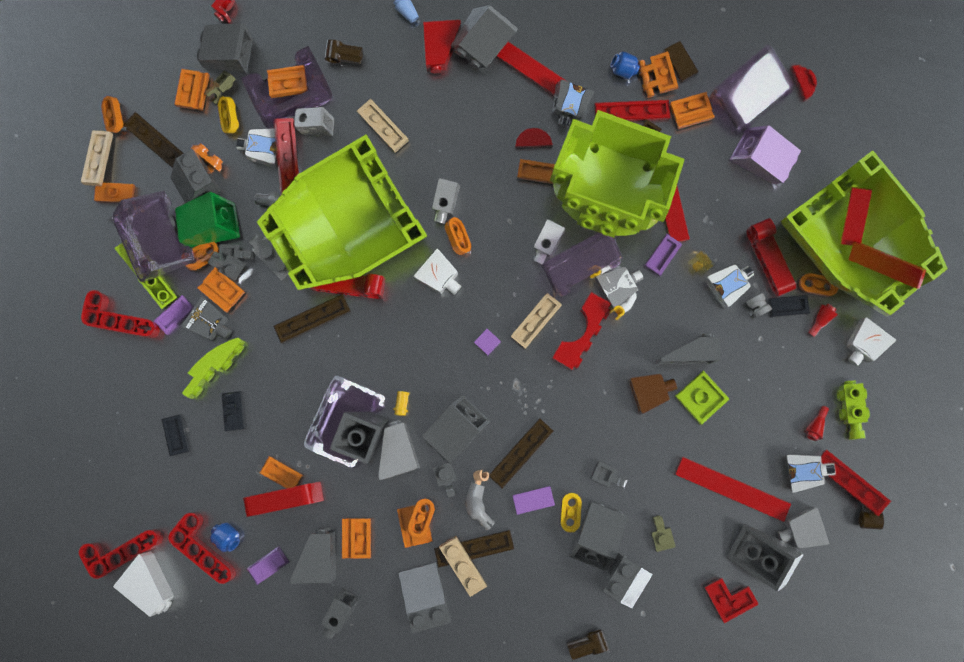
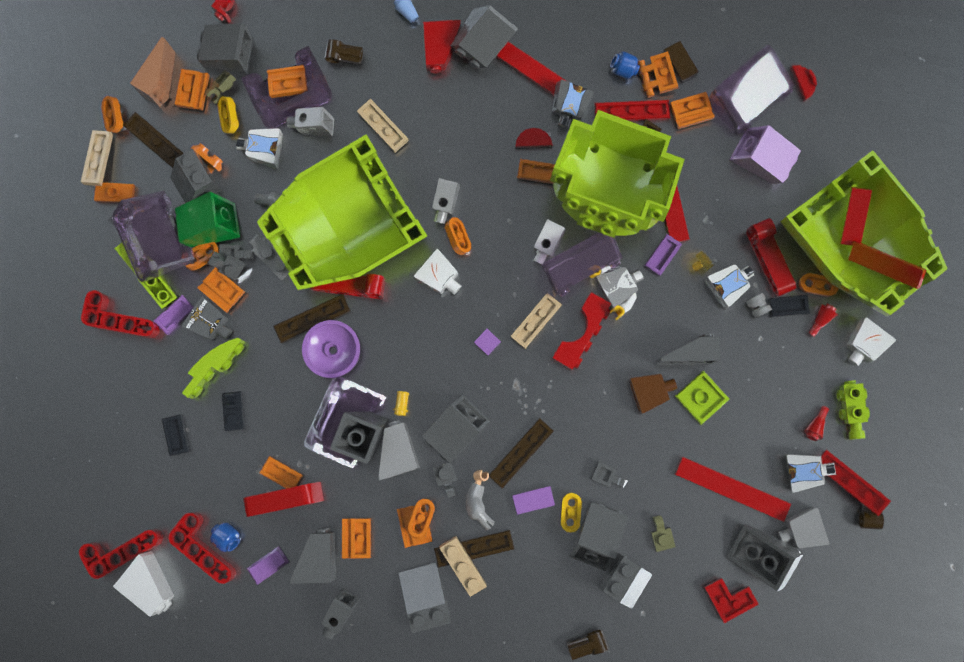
tile [273,118,299,195] -> none
none -> nougat slope [130,37,175,107]
none -> medium lavender dish [302,320,360,378]

